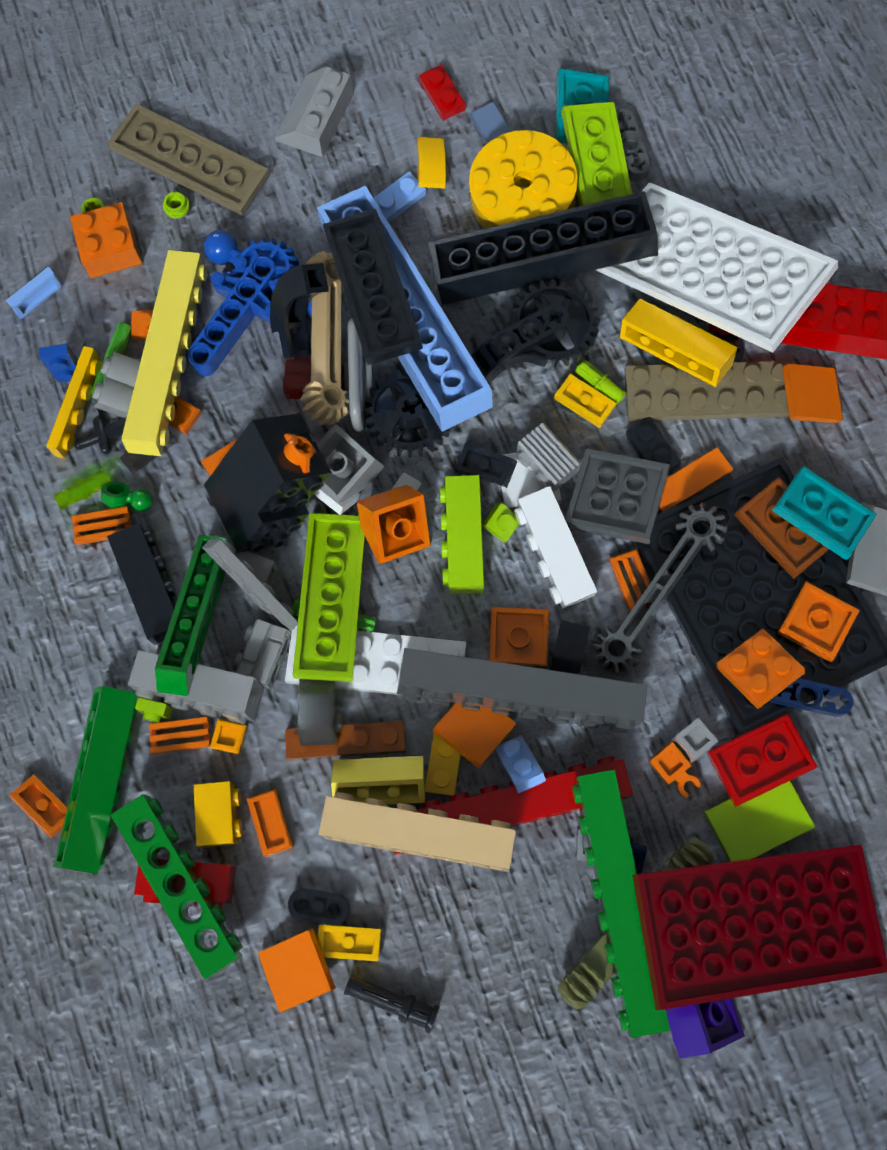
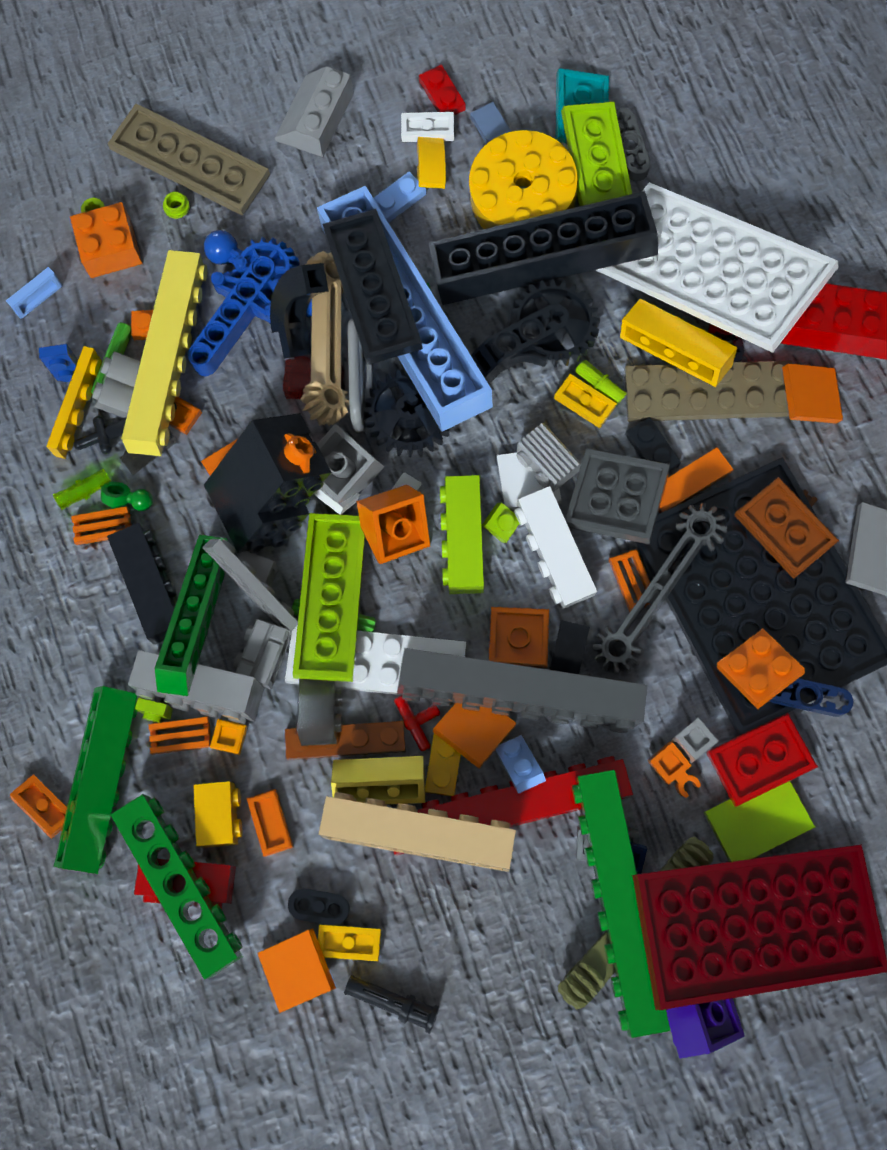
black plate [455,443,518,488] -> none
teal tile [772,466,877,560] -> none
orange tile [778,581,860,662] -> none
none -> red piece [394,695,440,752]
none -> white plate [401,112,454,142]

